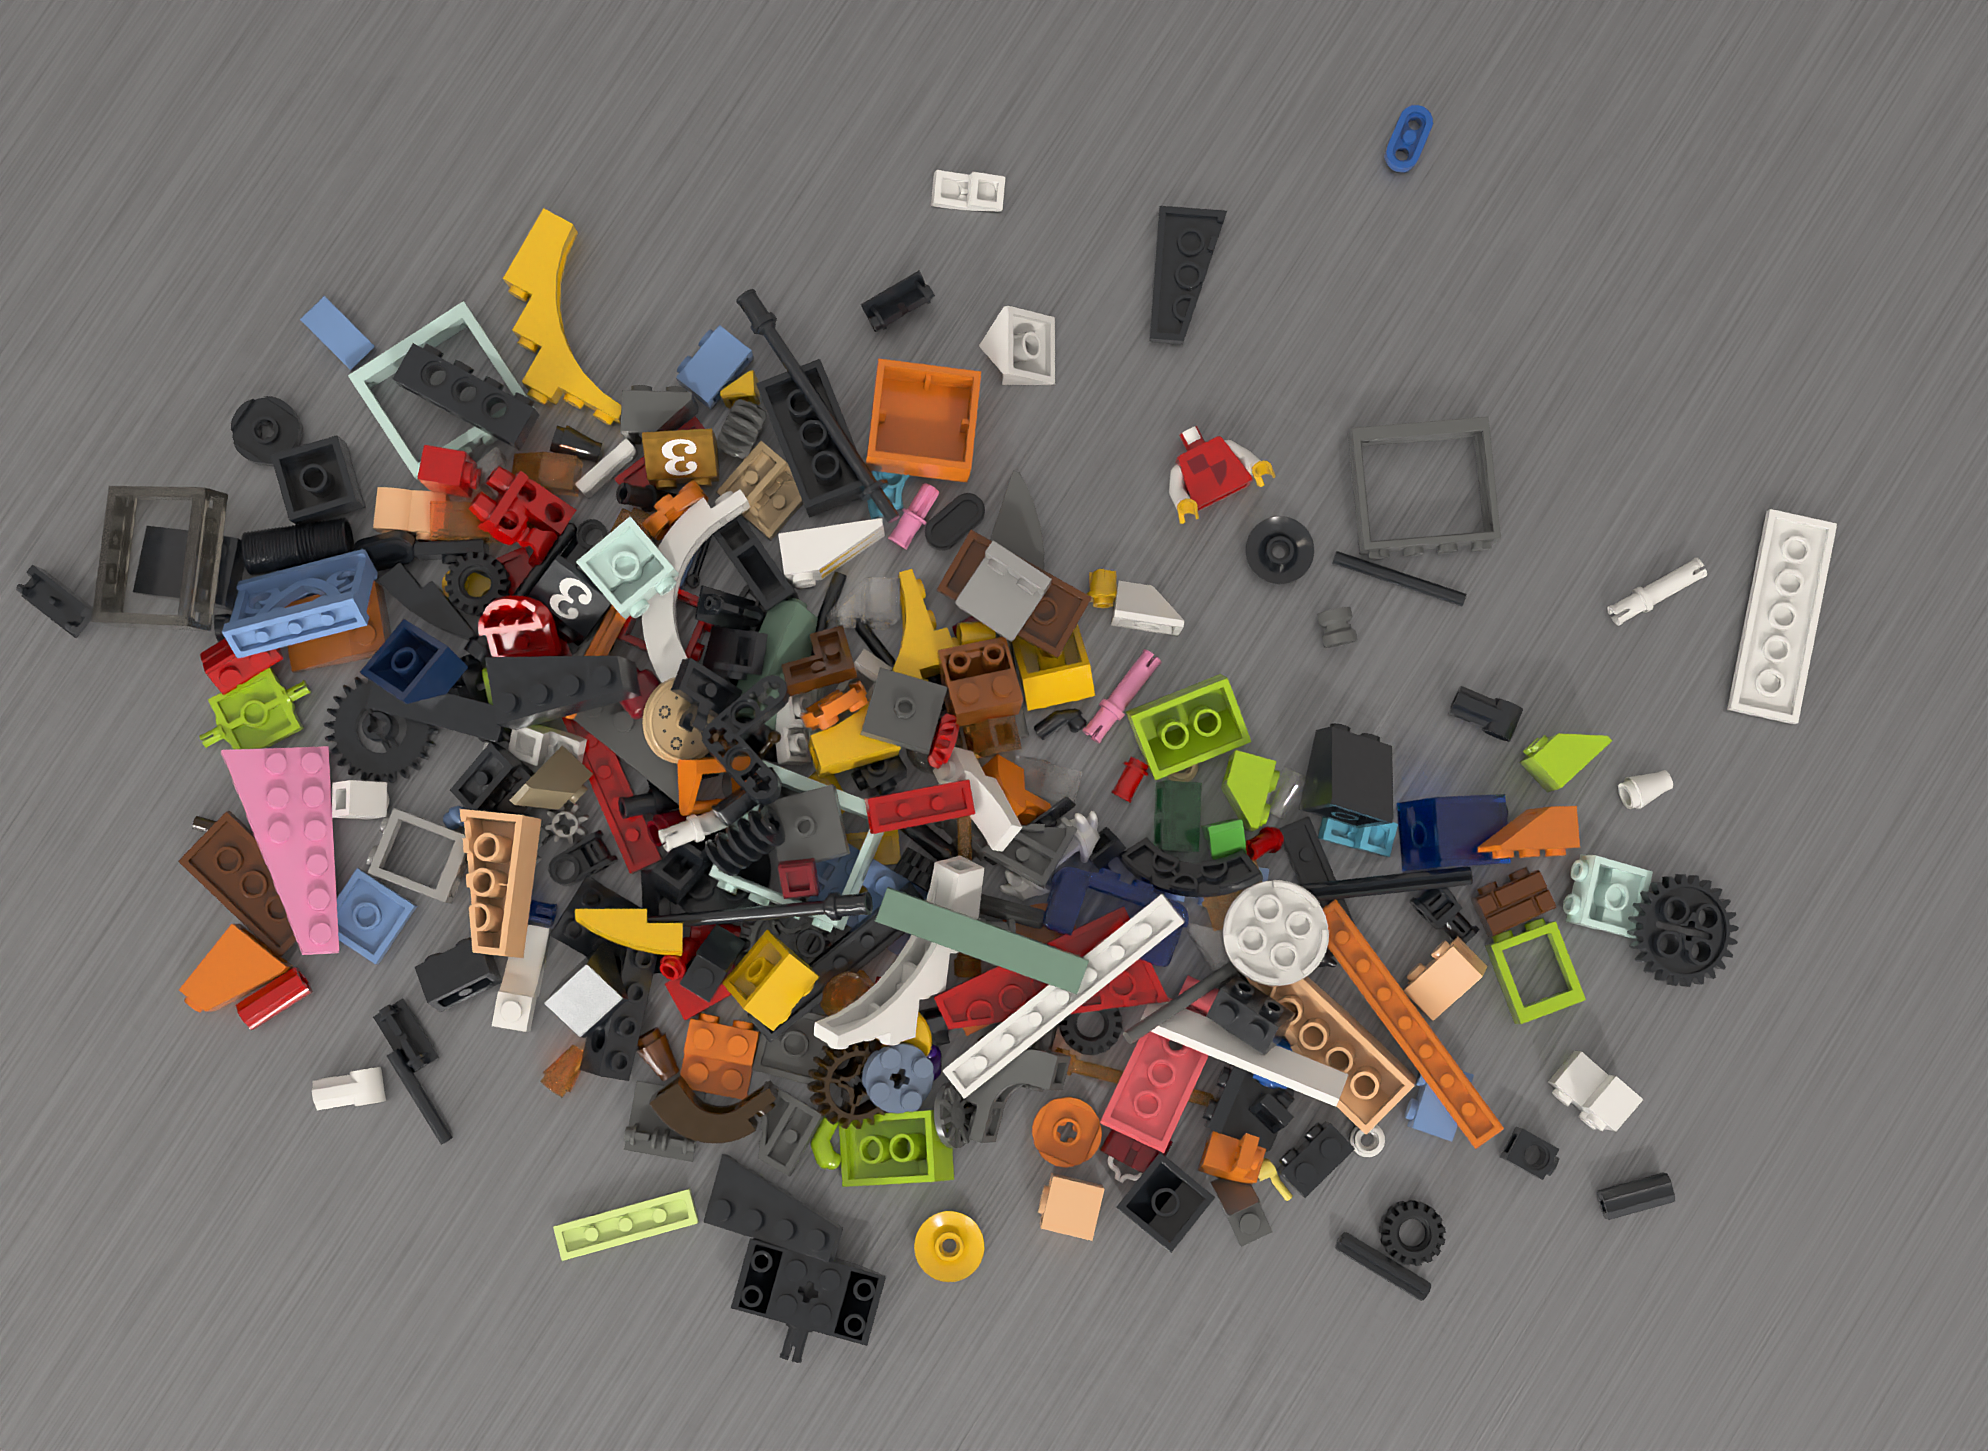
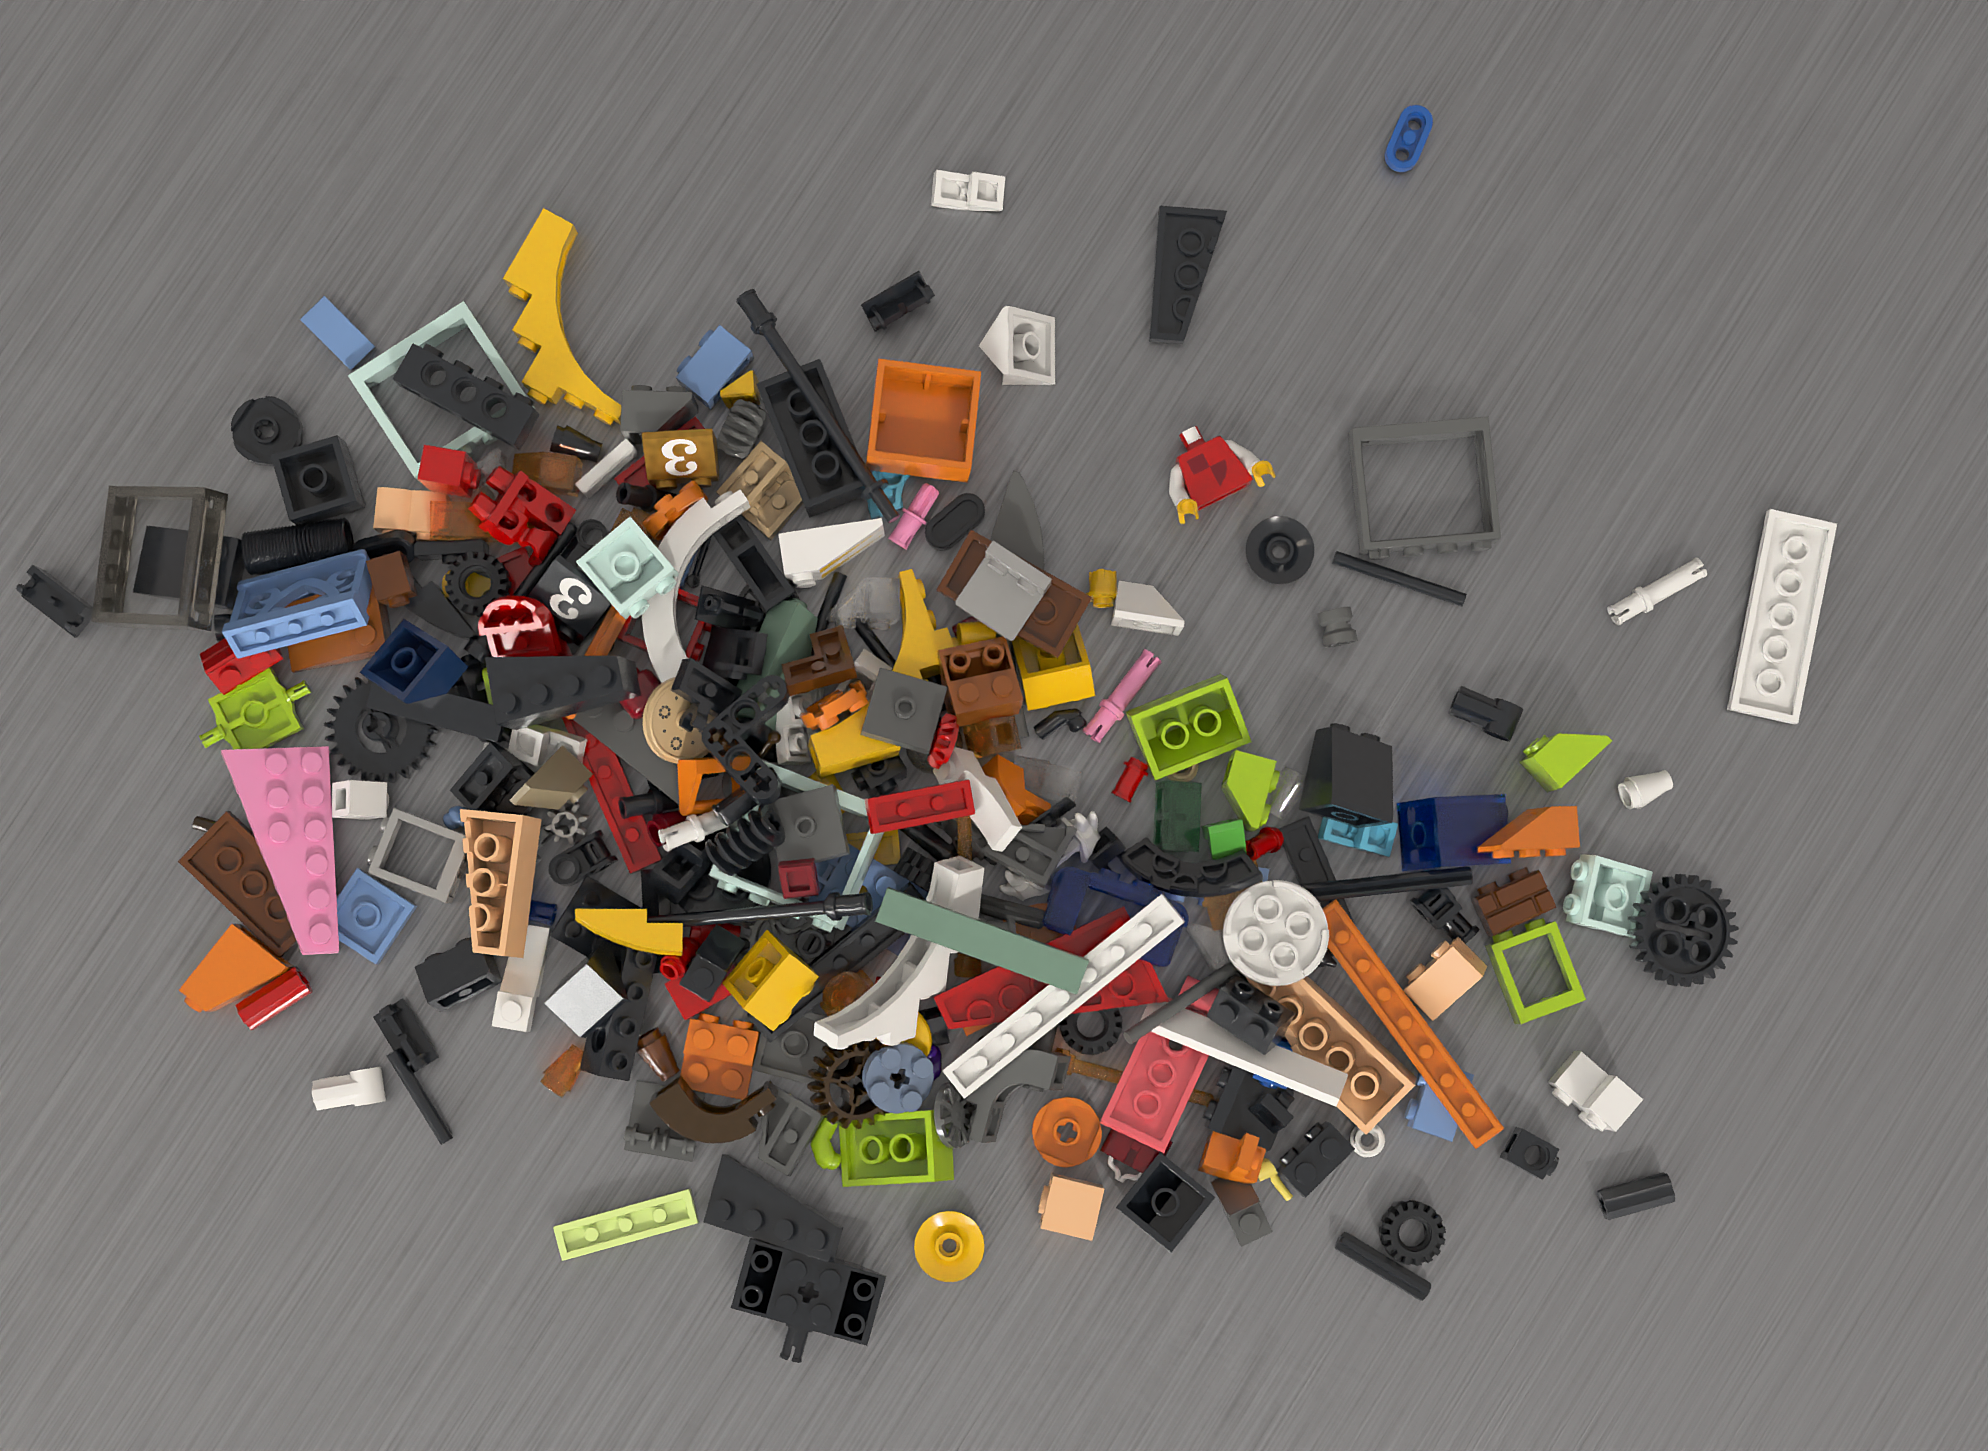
none -> reddish brown brick [366,551,418,608]

